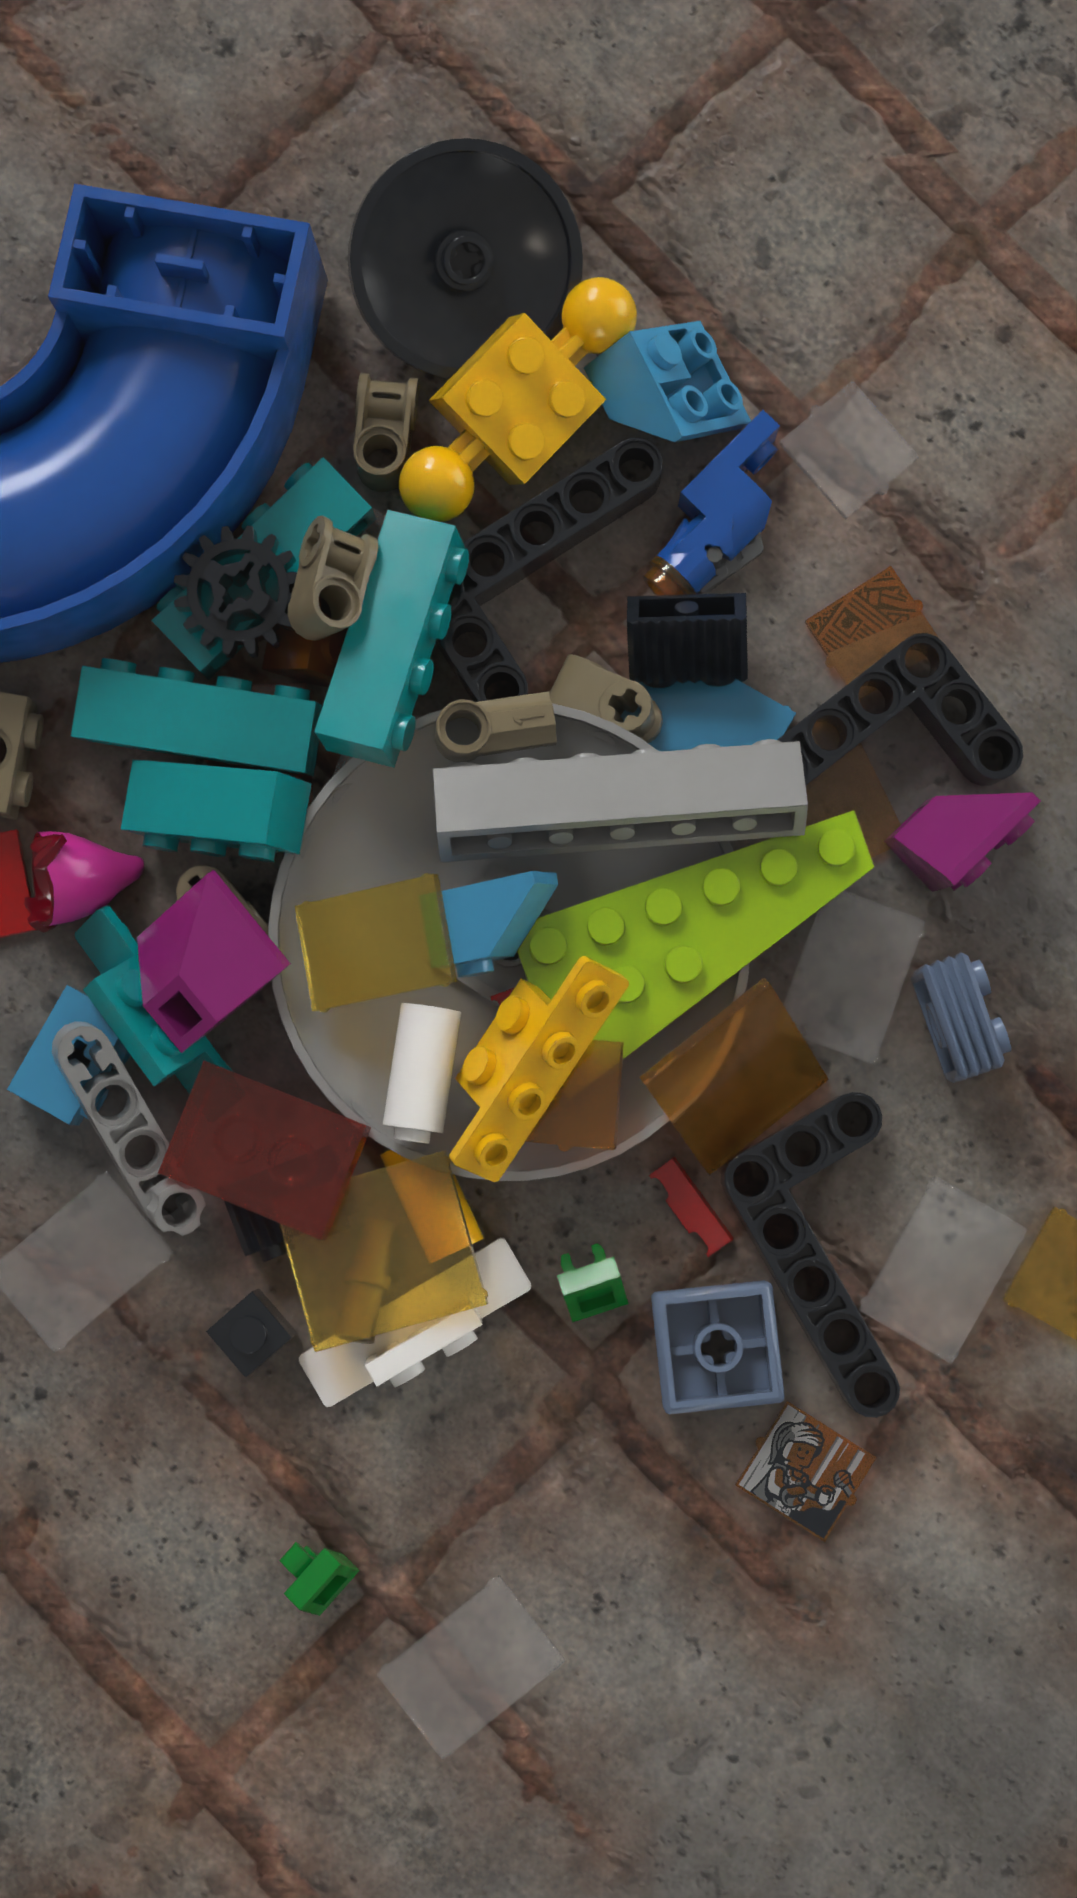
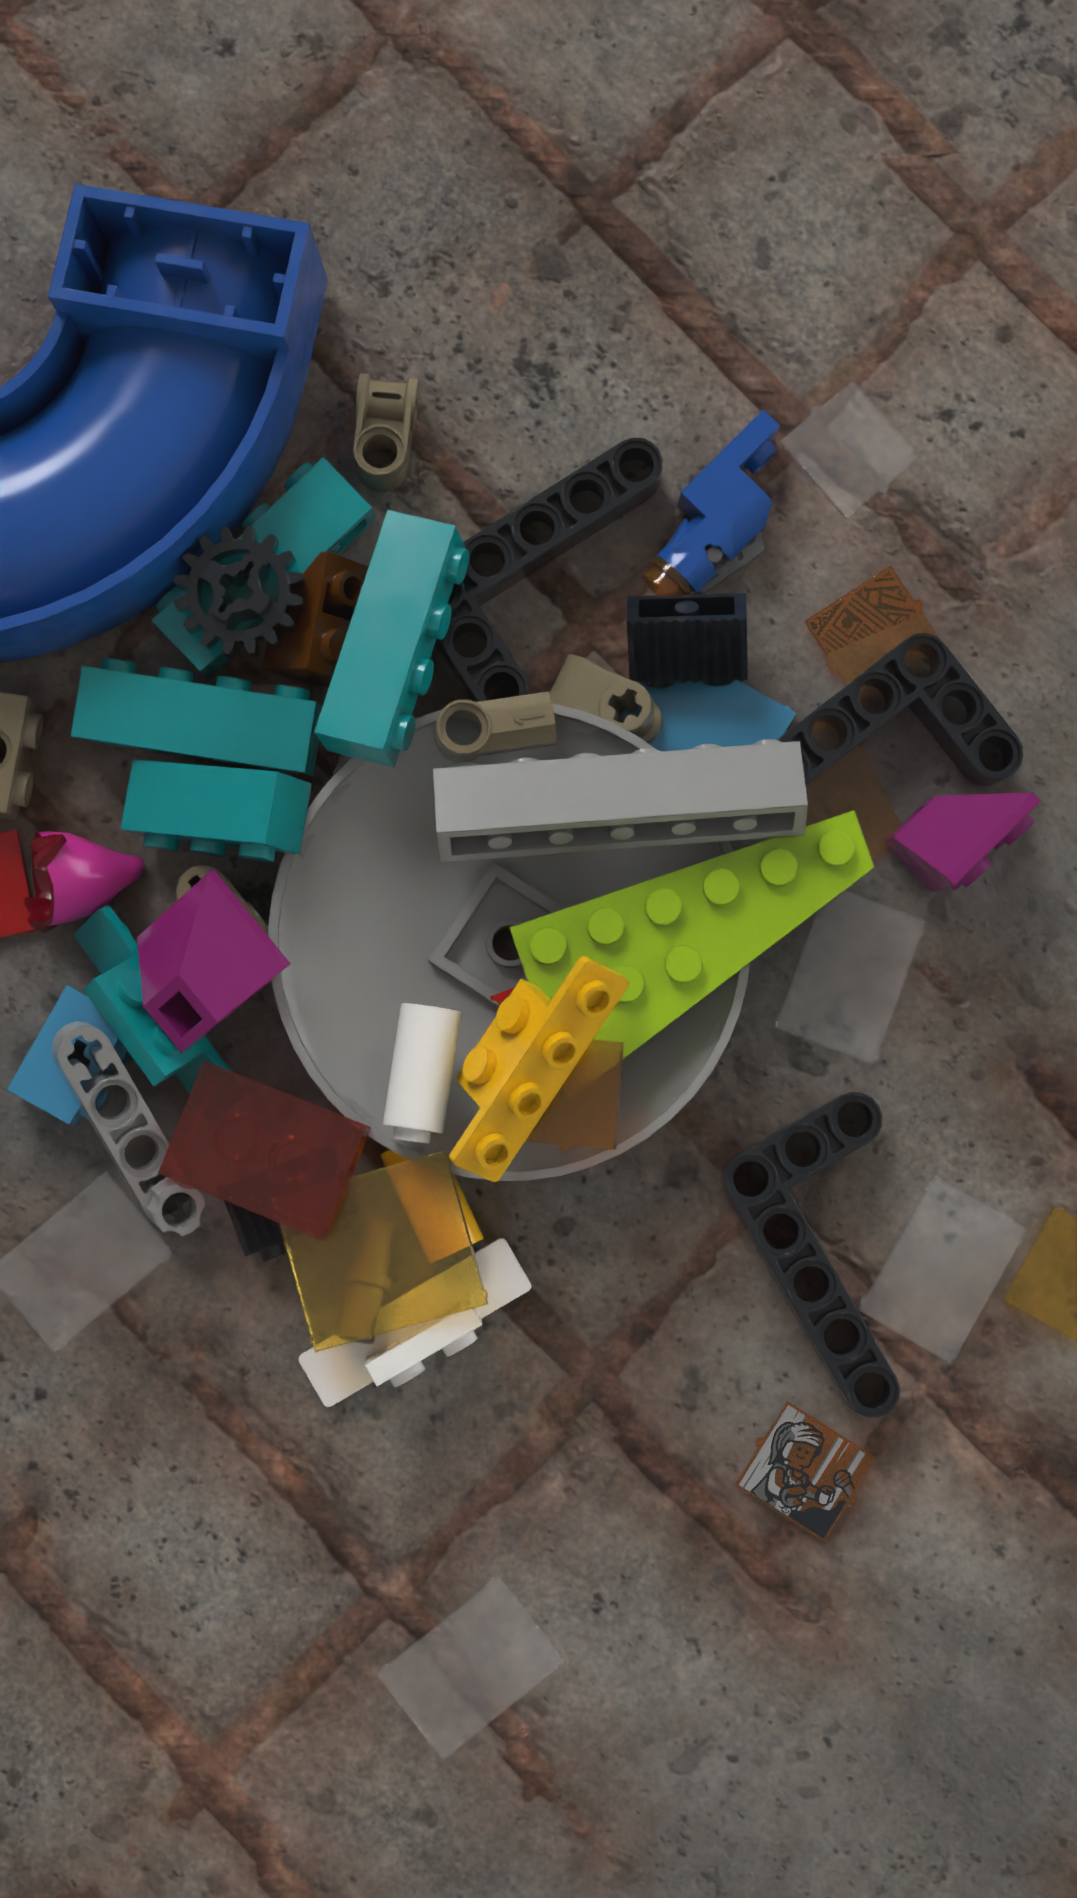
black brick [206,1289,298,1378] -> none
green tile [279,1542,360,1616] -> none
dark tan piece [288,516,378,641] -> none
clear yellow piece [295,873,457,1013] -> none
black dish [348,138,583,379] -> none
yellow brick [399,277,637,522] -> none
dark azure slope [421,871,558,978] -> none
green tile [557,1243,629,1323] -> none
dark azure slope [584,321,751,442] -> none
clear orange piece [639,978,829,1176] -> none
red piece [649,1156,734,1257] -> none
sand blue brick [651,1280,785,1414] -> none
sand blue brick [911,952,1011,1083] -> none

